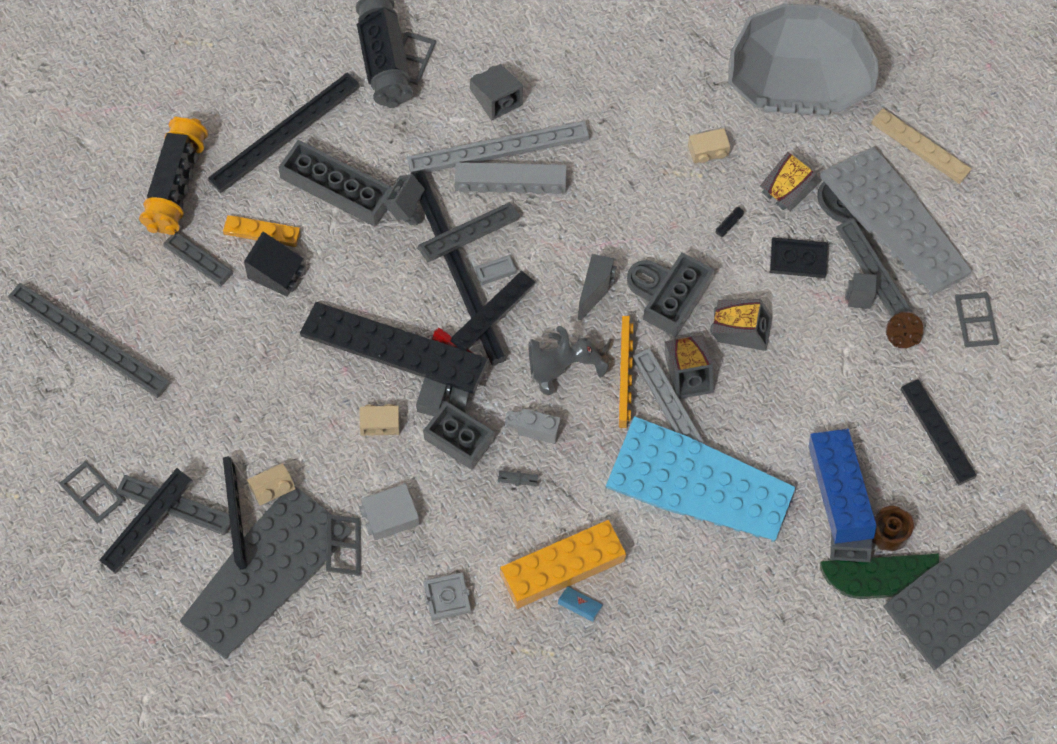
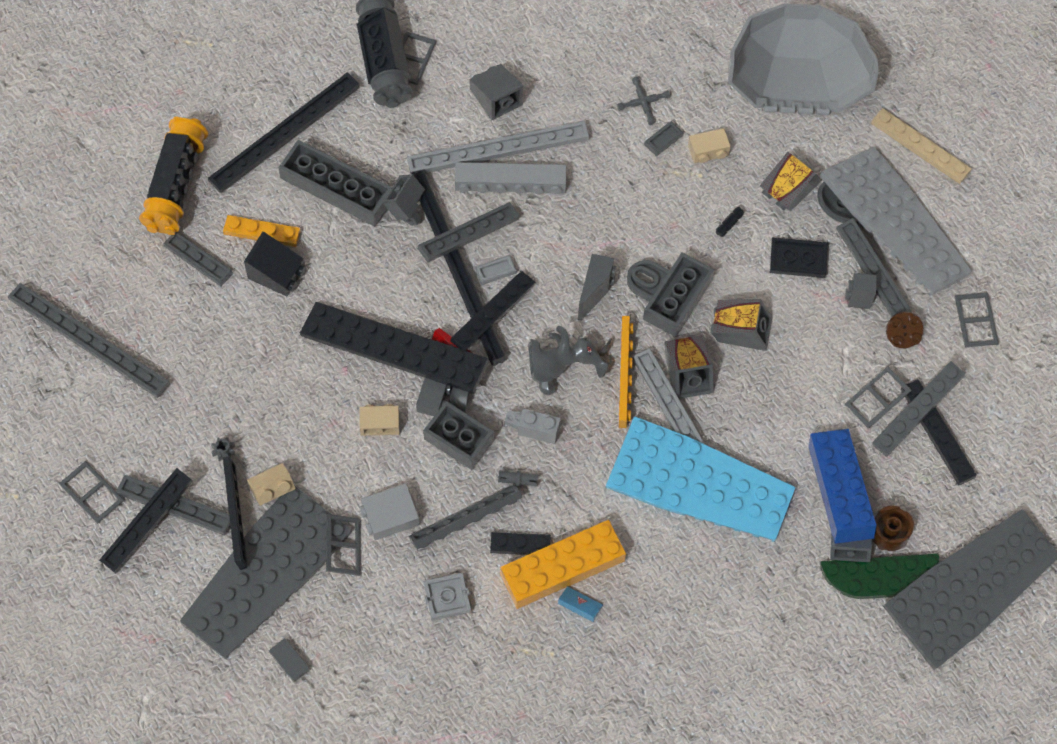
none -> dark grey gear [211,437,235,462]
none -> dark grey tile [269,638,310,682]
none -> dark grey plate [409,484,523,549]
none -> black plate [490,532,551,555]
none -> dark grey piece [617,77,670,125]
none -> dark grey tile [644,121,683,157]
none -> dark grey window [845,366,911,429]
none -> dark grey plate [872,361,965,457]

